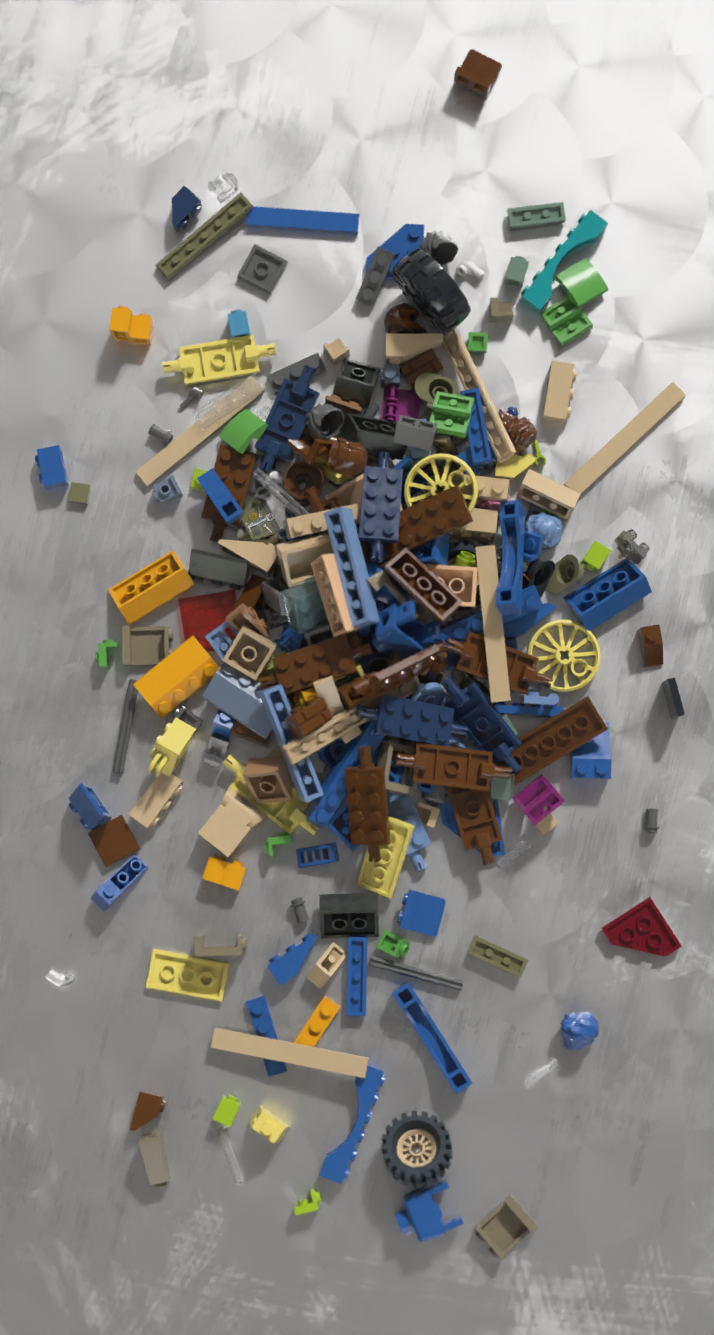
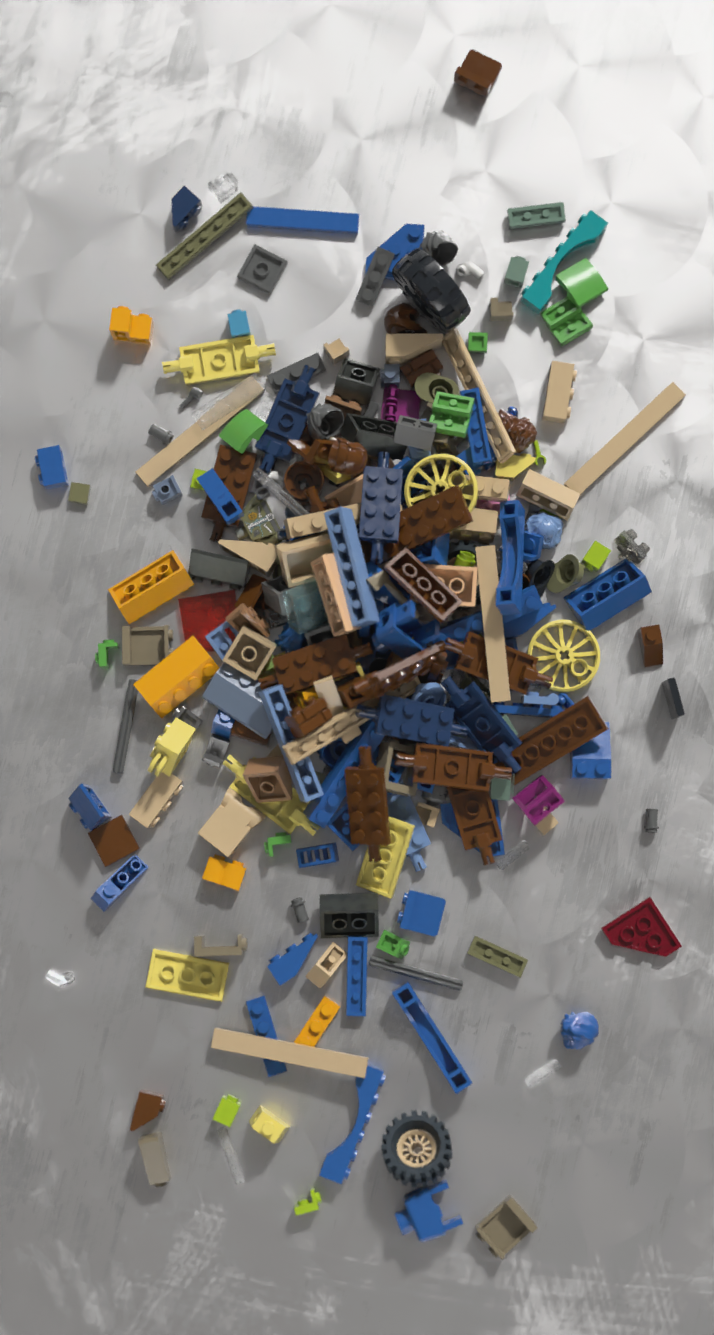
none -> blue arm [557,693,575,709]

